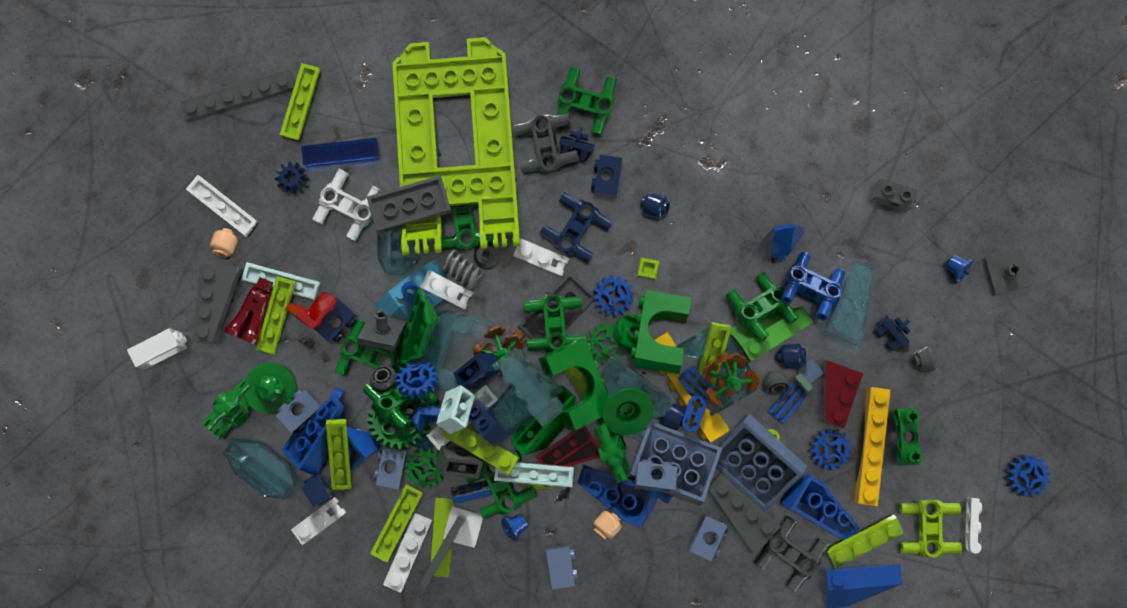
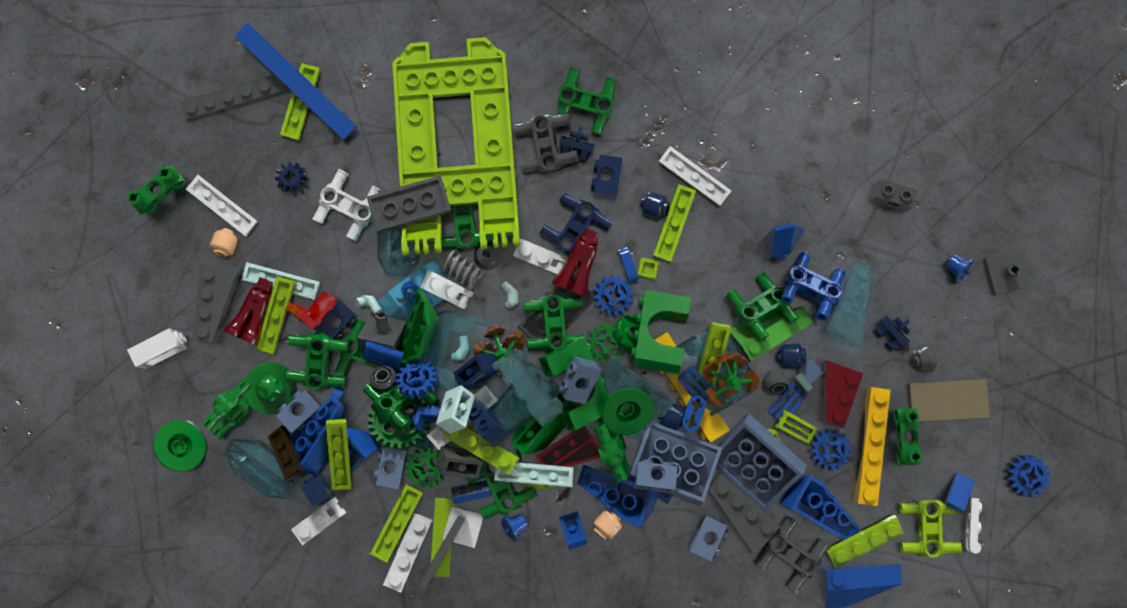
clear blue plate [301,138,380,166] -> none
sand blue brick [546,546,578,590] -> none
none -> green piece [127,165,185,215]
none -> green hat [153,420,206,472]
none -> blue tile [235,23,357,141]
none -> dark brown tile [268,425,304,483]
none -> green piece [286,332,348,391]
none -> light aqua arm [355,295,382,315]
none -> blue tile [362,341,404,370]
none -> light aqua arm [451,335,470,363]
none -> light aqua arm [500,281,519,310]
none -> dark red piece [552,228,600,297]
none -> sand blue brick [558,356,602,404]
none -> blue slope [559,511,588,550]
none -> blue beam [618,247,639,284]
none -> lime plate [653,184,696,263]
none -> white plate [658,146,732,207]
none -> lime tile [775,410,818,445]
none -> dark tan tile [909,379,990,422]
none -> blue tile [945,472,975,514]

